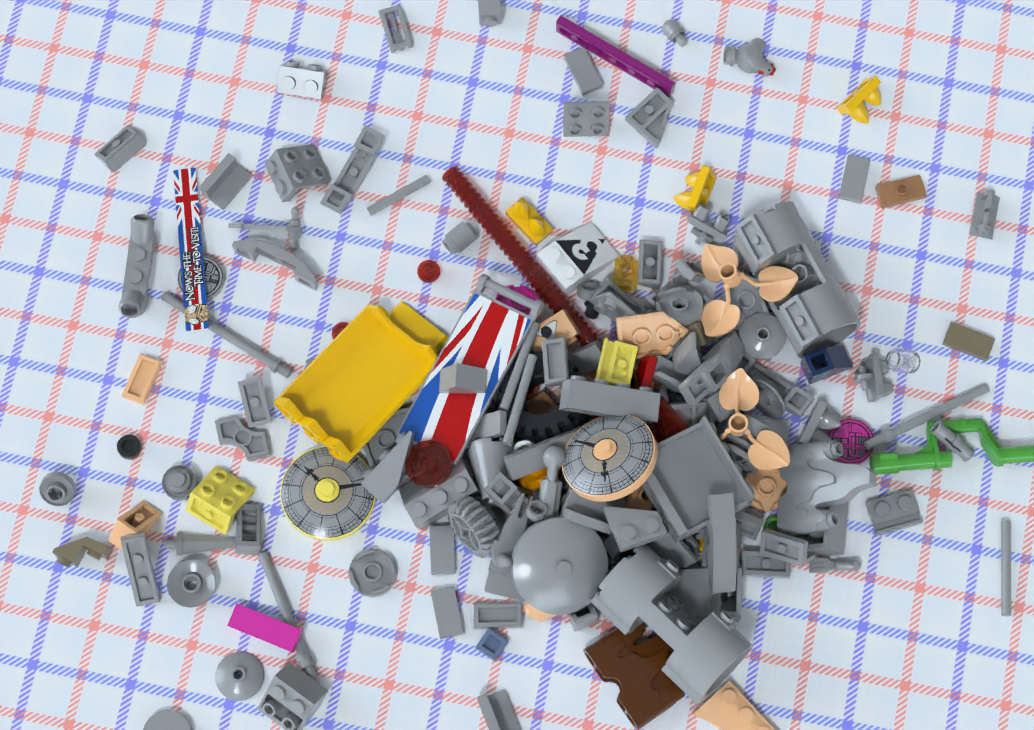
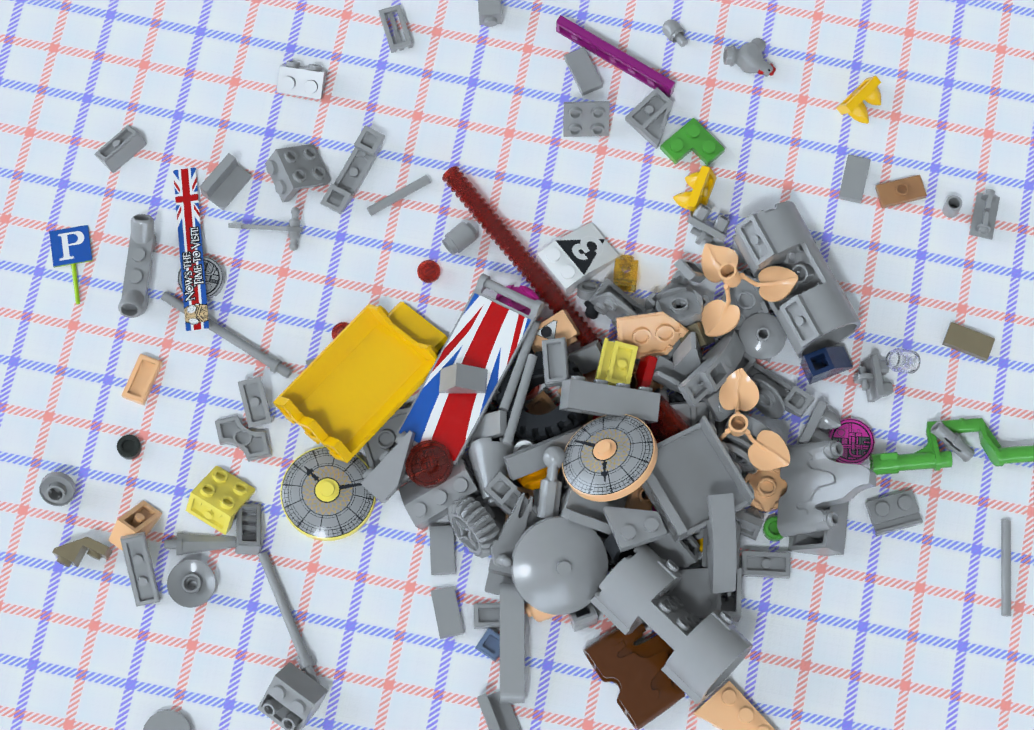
light grey plate [162,465,198,501] -> none
light grey dish [215,652,264,701] -> none
dark pink tile [227,603,303,653] -> none
light grey slope [232,240,318,291] -> none
light grey tile [348,549,397,598] -> none
yellow tile [505,197,553,246] -> none
light grey hinge [526,500,547,522] -> none
light grey slope [637,240,663,289] -> none
light grey panel [760,528,816,567] -> none
light grey piece [809,558,861,573] -> none
light grey bar [864,383,990,450] -> none
none -> blue piece [49,225,93,305]
none -> light grey beam [500,583,525,703]
none -> bright green plate [660,118,725,166]
none -> light grey hinge [942,195,962,218]

